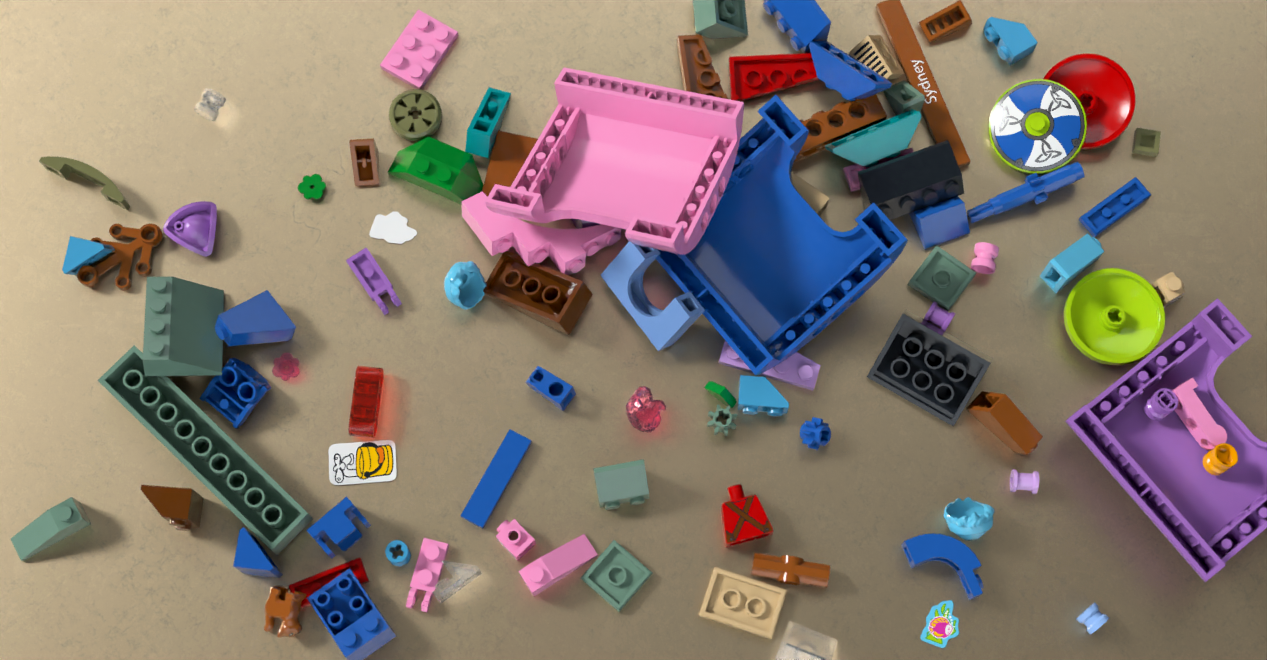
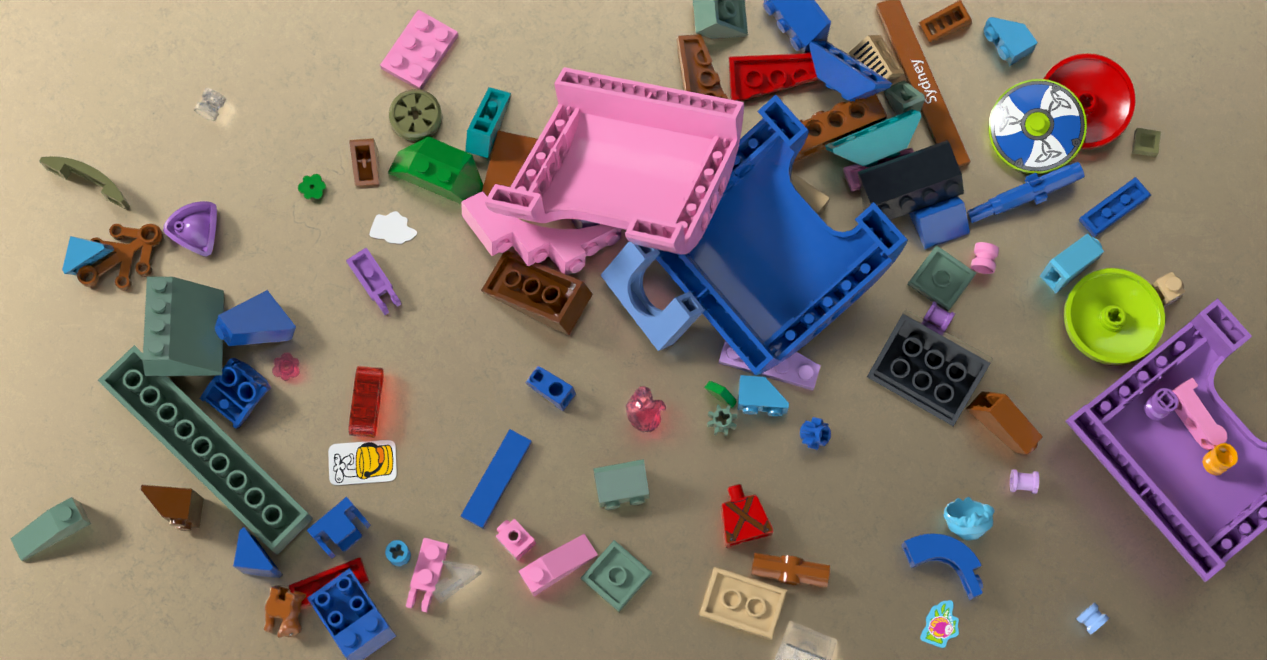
medium azure hair [444,261,486,310] -> none

